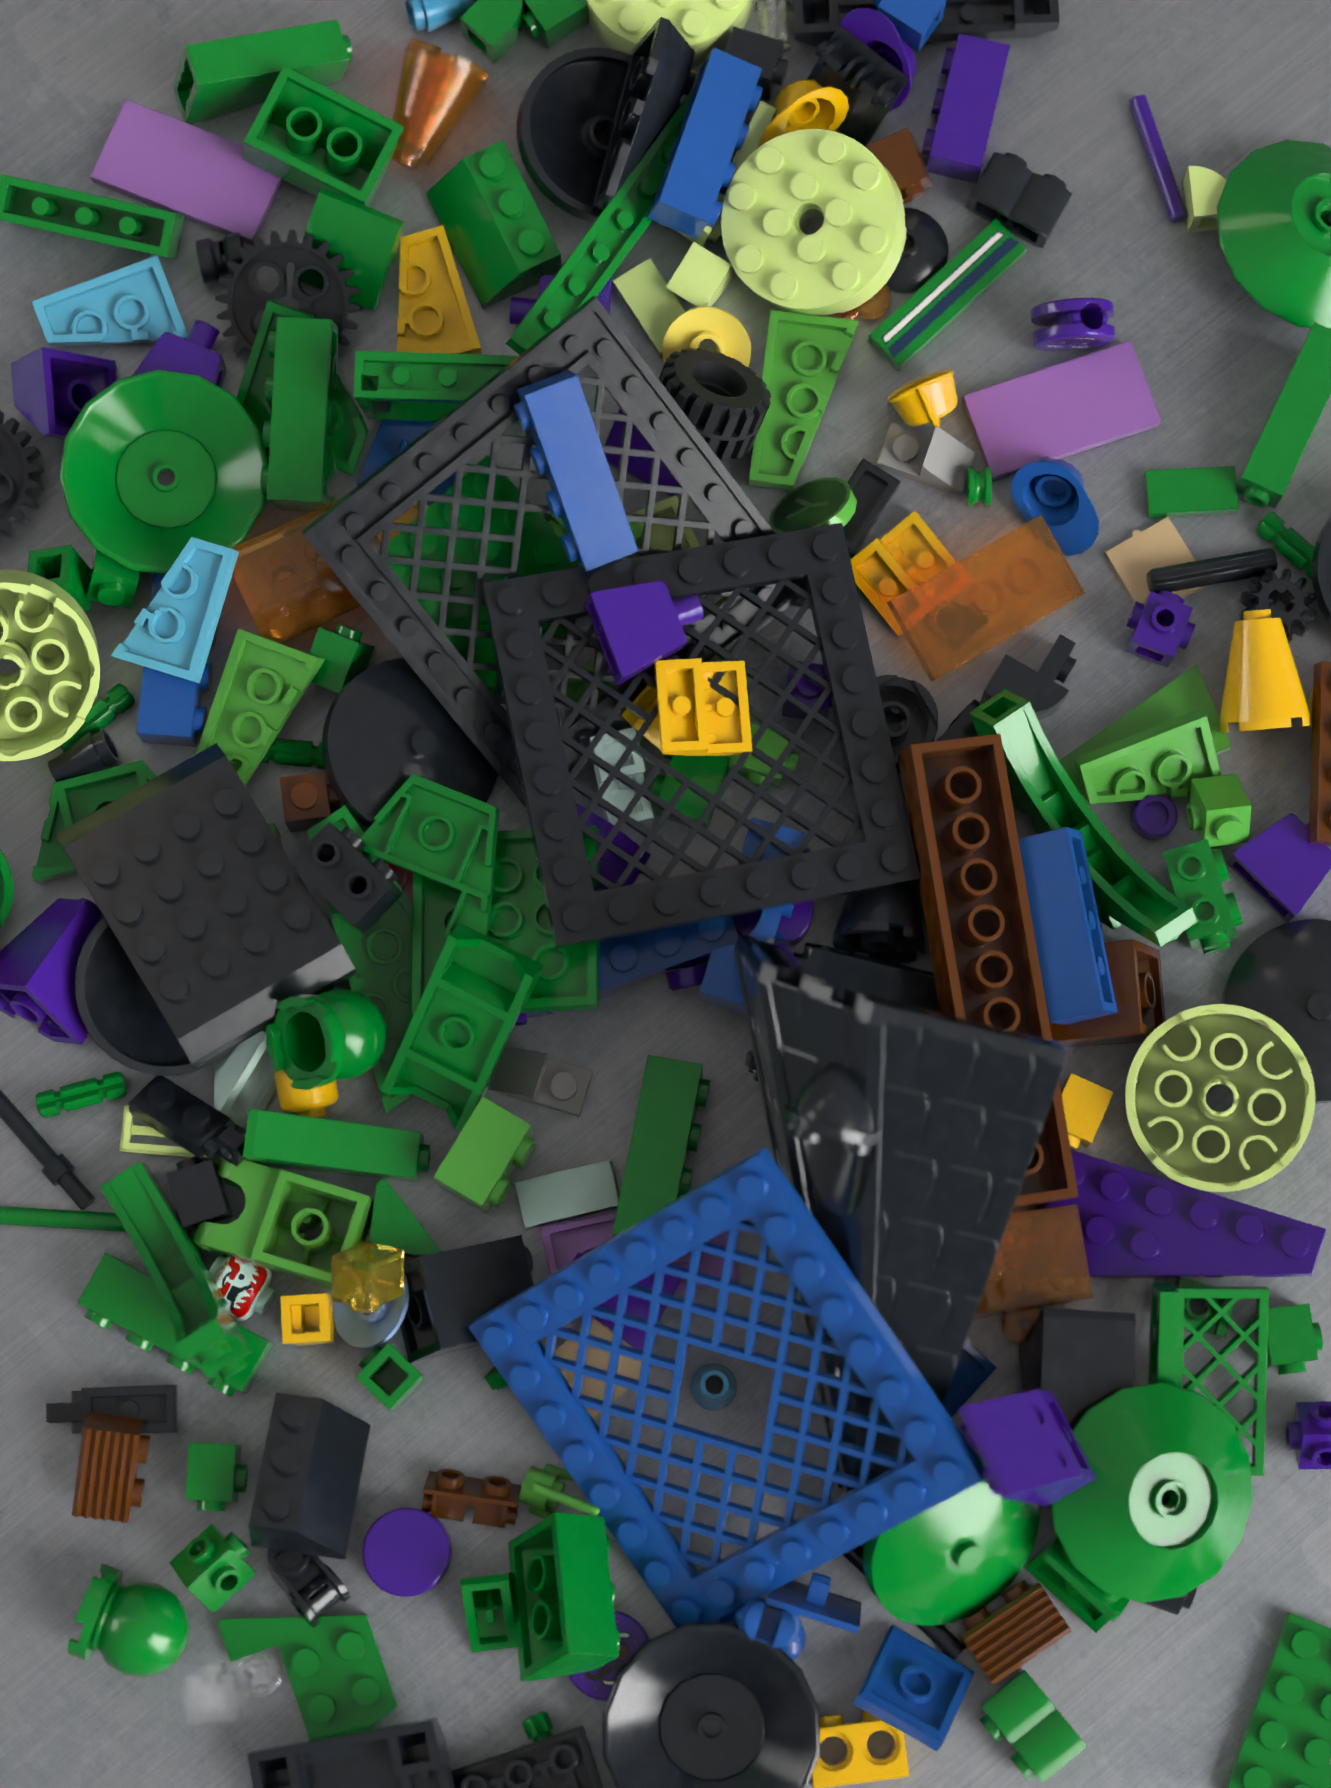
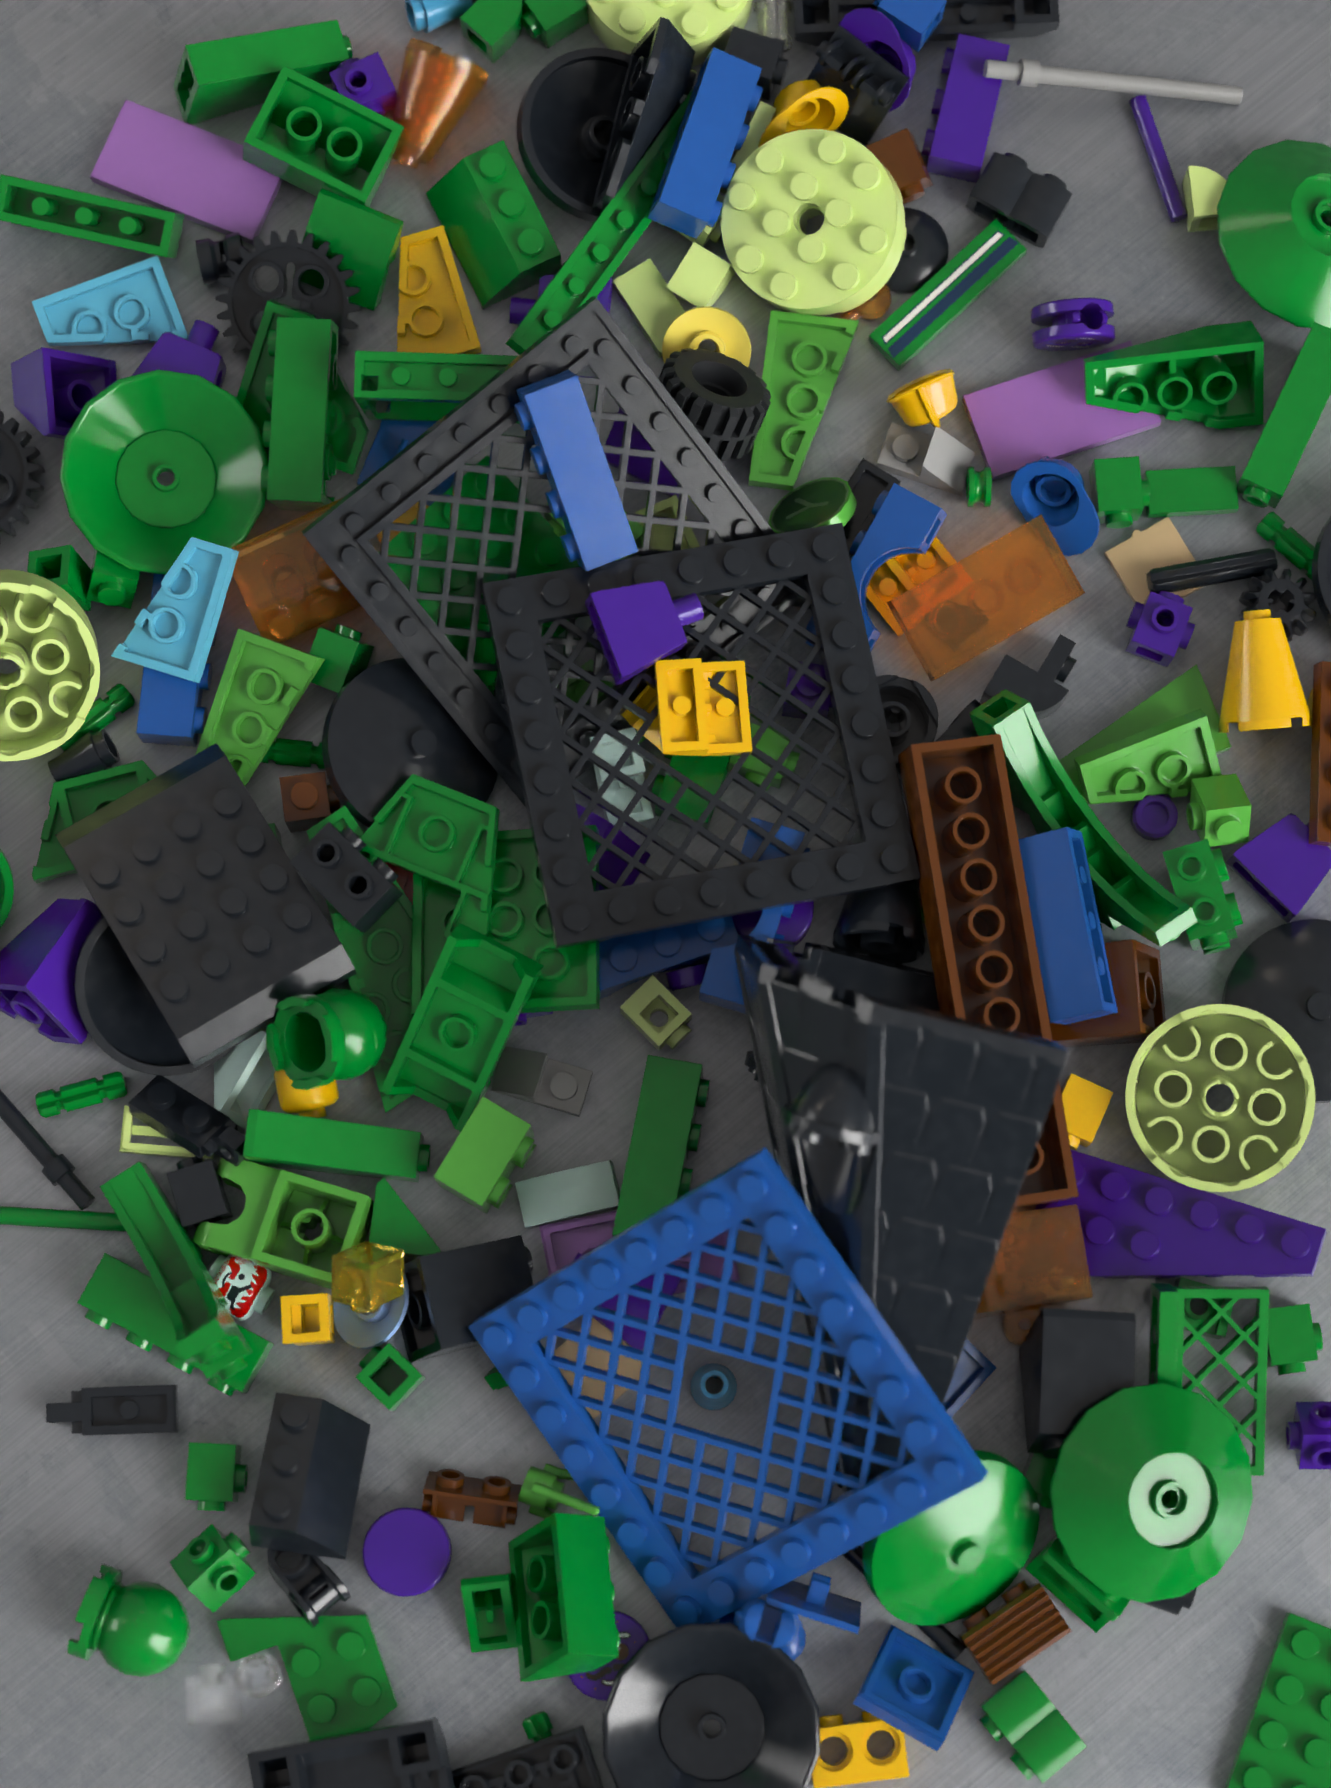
reddish brown brick [72,1412,151,1523] -> none
dark purple slope [958,1389,1097,1506] -> none
none -> dark purple brick [330,52,399,116]
none -> yellowish green brick [620,975,692,1051]
none -> blue arch [805,483,947,652]
none -> light grey bar [983,59,1243,105]
none -> green wedge [1084,321,1264,429]
none -> green brick [1089,456,1150,529]

